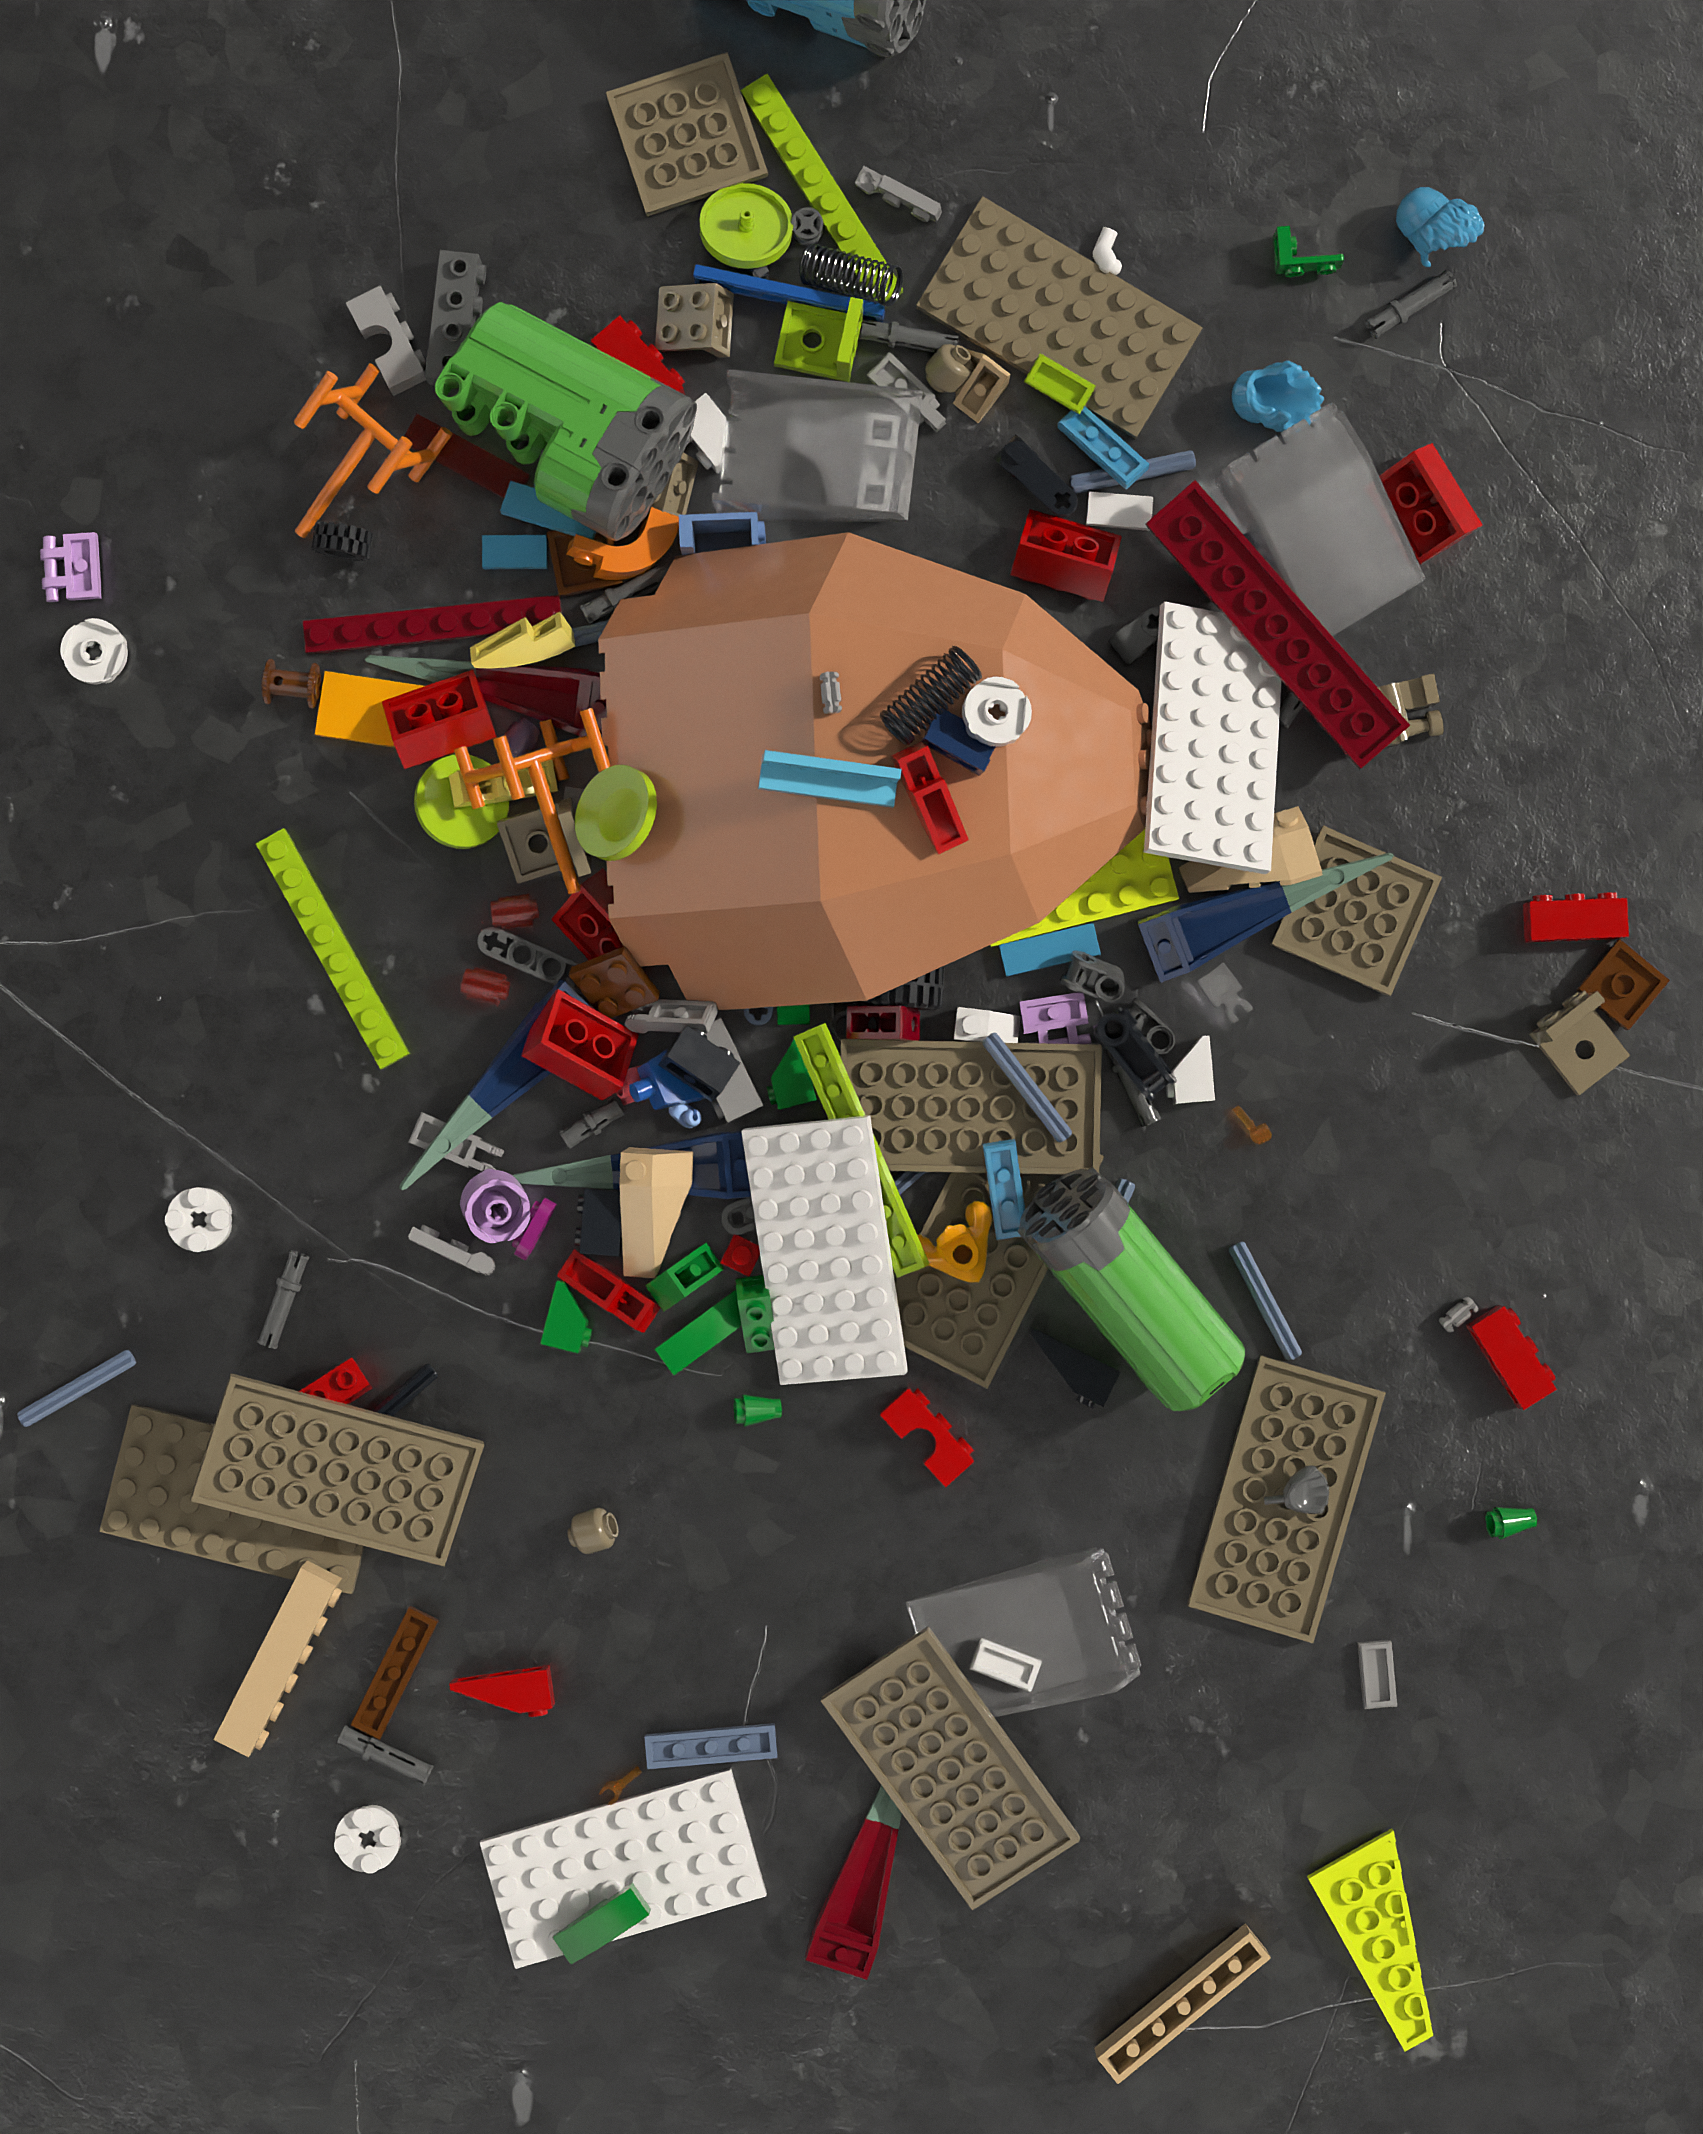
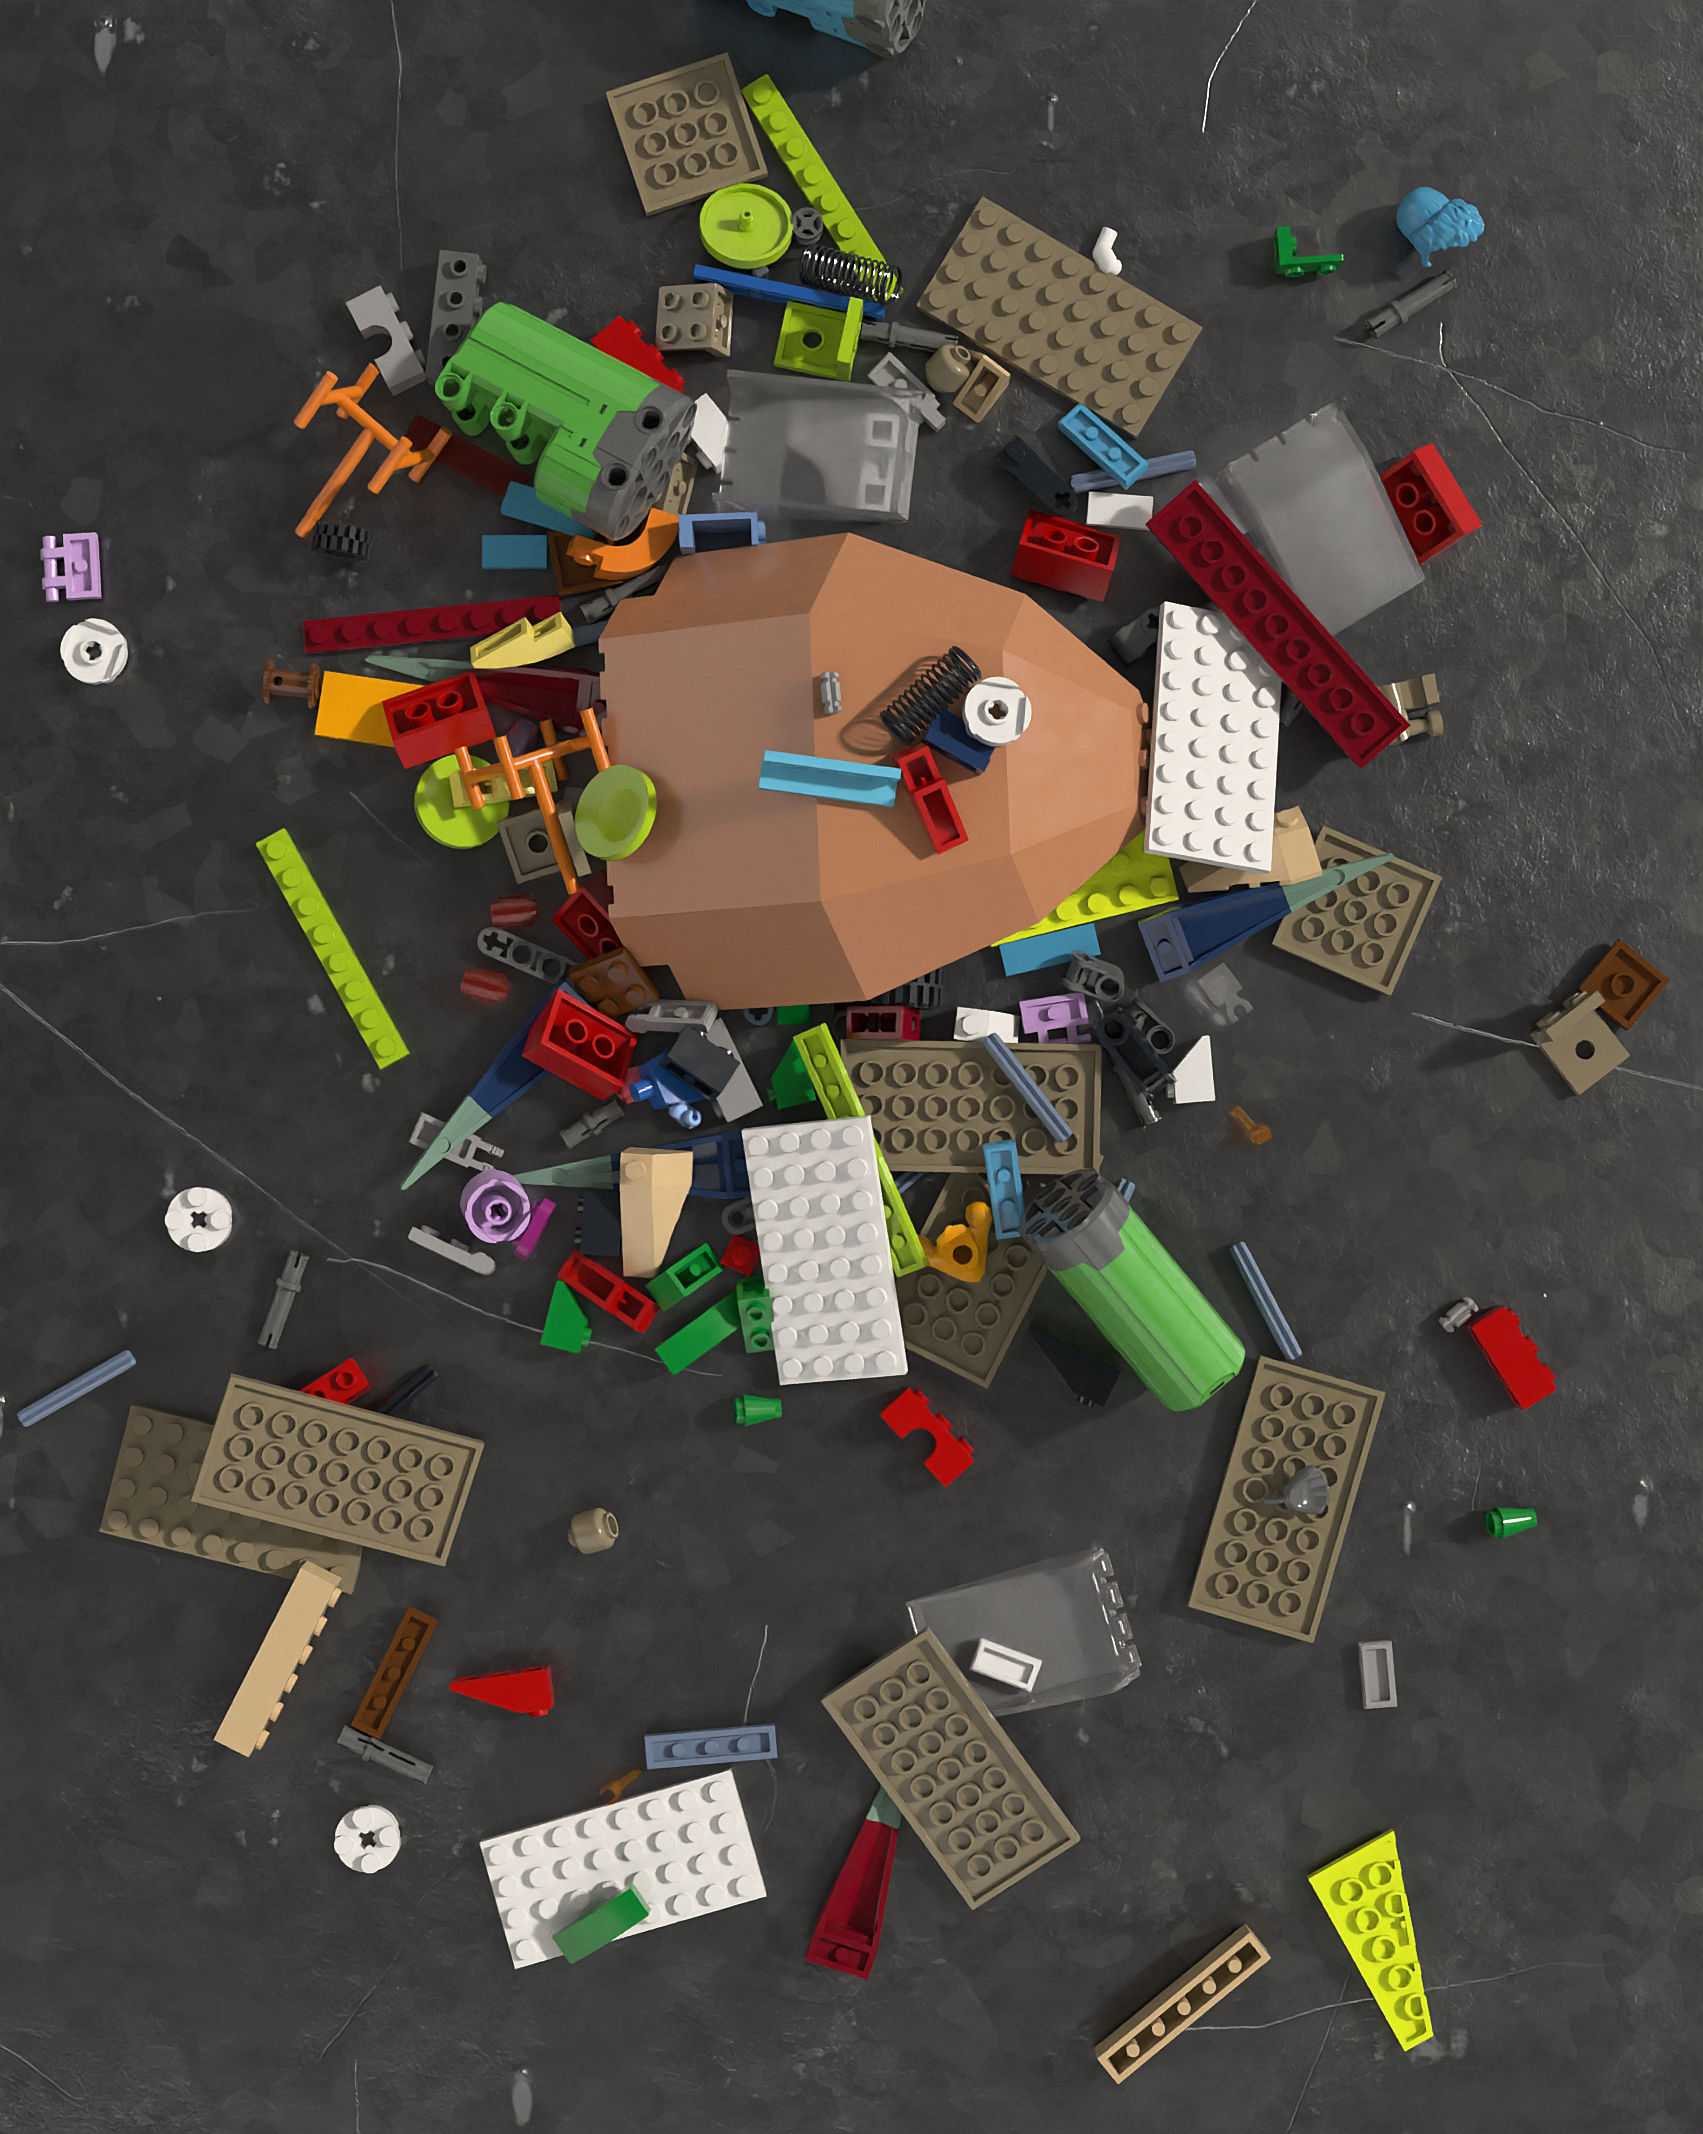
light grey hinge [855,166,942,222] -> none
lime tile [1024,353,1096,415] -> none
dark azure hair [1231,361,1324,434] -> none
red brick [1523,892,1629,943] -> none

